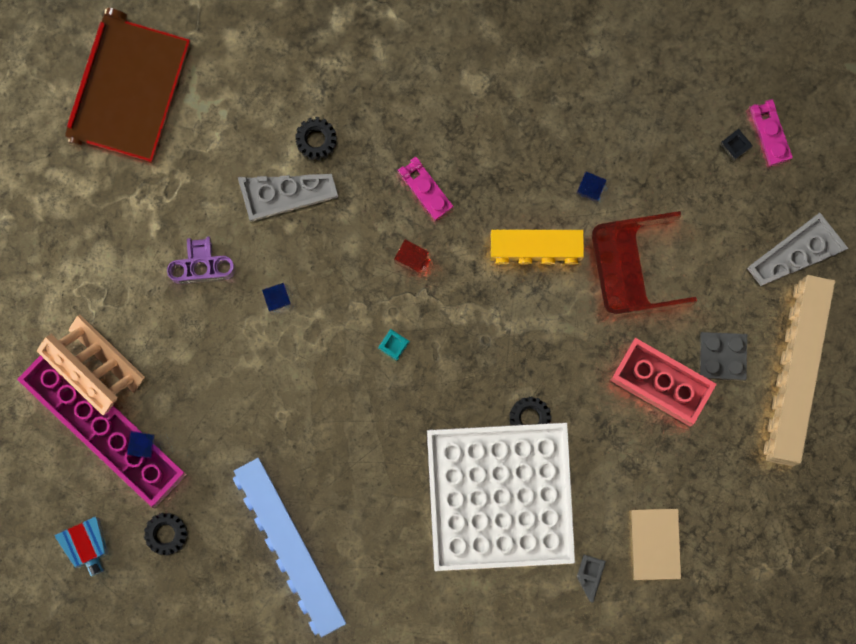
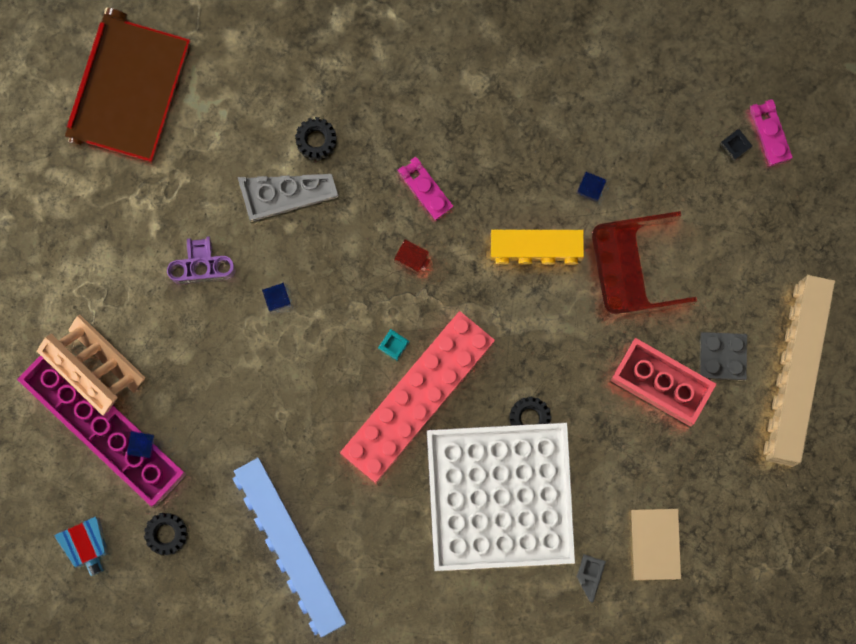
light grey wing [747,213,848,286] -> none
none -> coral brick [340,311,495,484]

